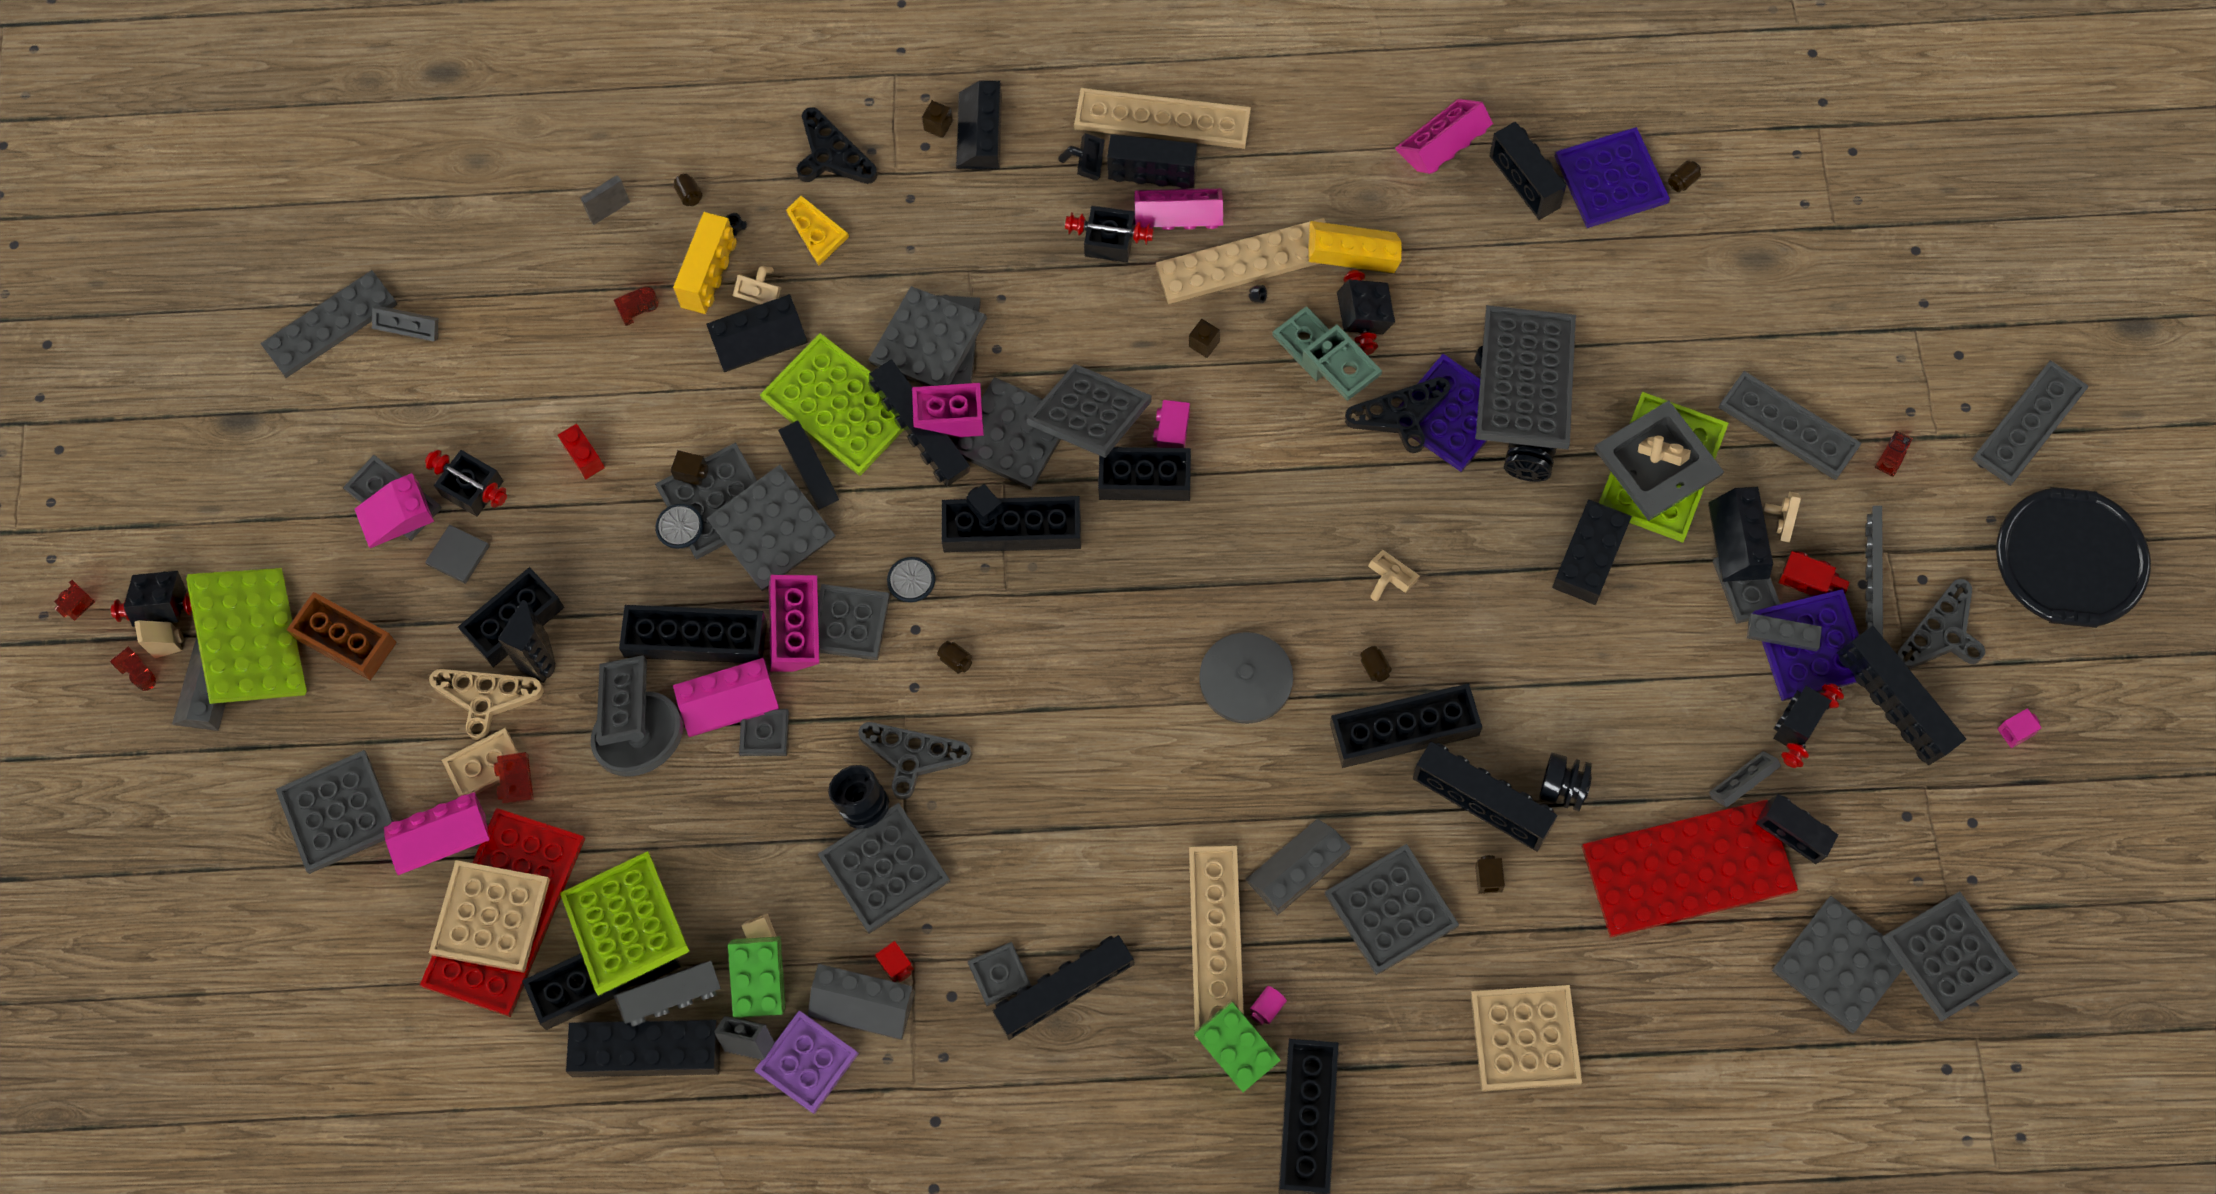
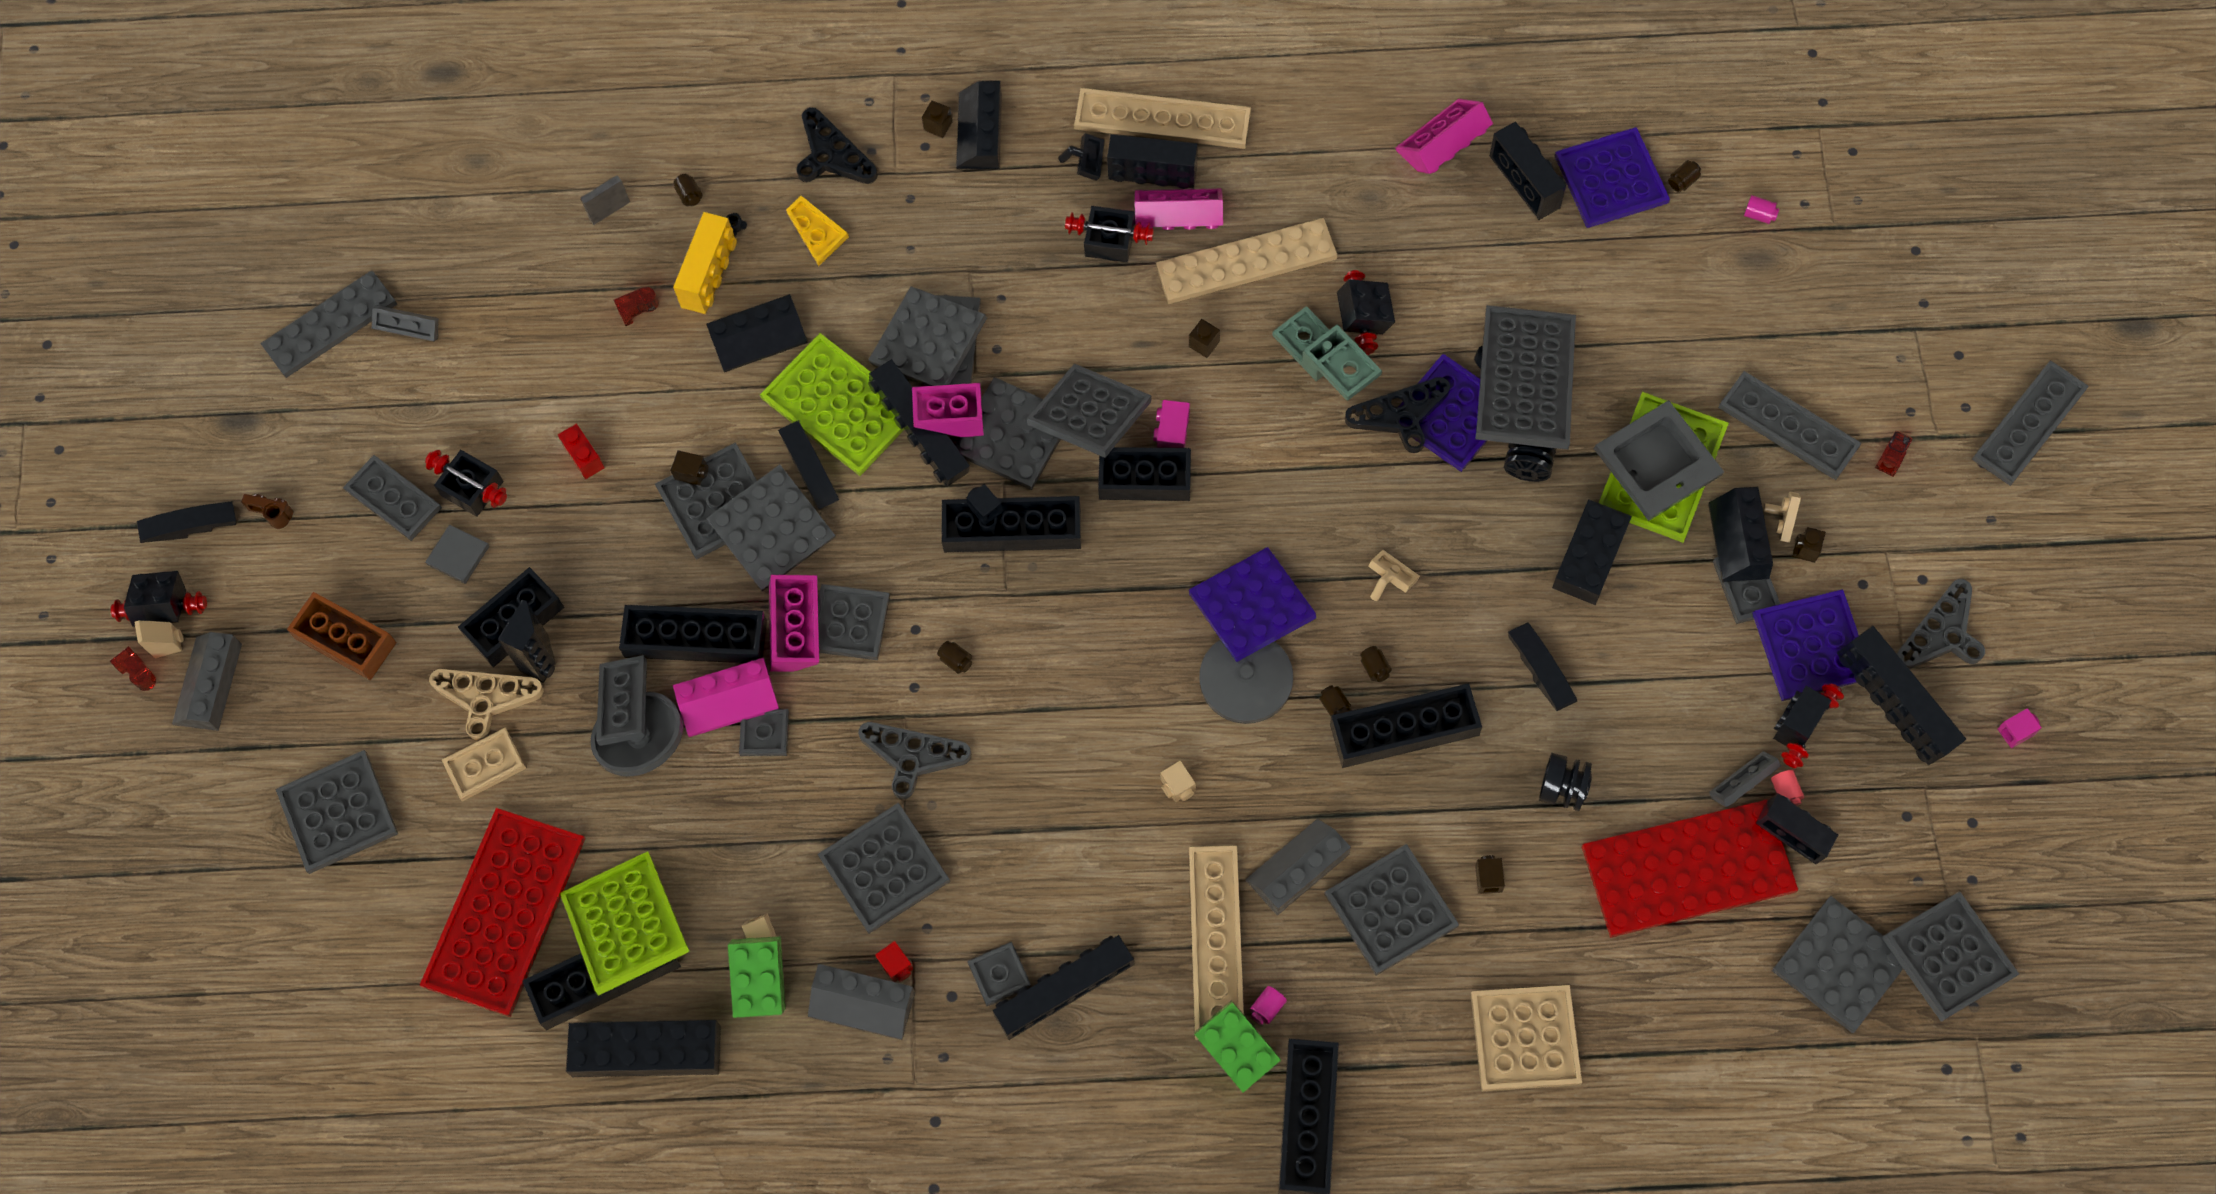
clear red brick [54,580,95,621] -> none
lime plate [186,568,307,704] -> none
dark pink slope [354,473,434,548] -> none
dark pink slope [384,792,490,875] -> none
tan plate [429,860,550,973] -> none
clear red brick [494,752,534,805] -> none
dark grey slope [614,961,721,1026] -> none
light grey wheel [655,504,703,549] -> none
dark grey brick [714,1016,775,1061] -> none
tan plate [732,266,781,304] -> none
medium lavender plate [754,1011,858,1114] -> none
black wheel [828,765,890,829] -> none
light grey wheel [887,557,935,603] -> none
black hinge [1248,285,1267,303] -> none
yellow slope [1308,221,1402,273] -> none
black brick [1413,742,1558,852] -> none
tan plate [1638,435,1691,466] -> none
dark grey plate [1747,614,1822,651] -> none
red hinge [1778,551,1850,596] -> none
dark grey plate [1865,506,1883,637] -> none
black piece [1996,487,2151,628] -> none
none -> black slope [137,501,236,543]
none -> reddish brown plate [241,494,294,529]
none -> tan brick [1160,761,1196,802]
none -> dark purple plate [1189,547,1316,662]
none -> dark brown brick [1319,685,1352,716]
none -> black slope [1508,622,1577,711]
none -> dark pink brick [1744,195,1779,224]
none -> coral brick [1771,770,1804,806]
none -> dark brown brick [1792,527,1826,563]

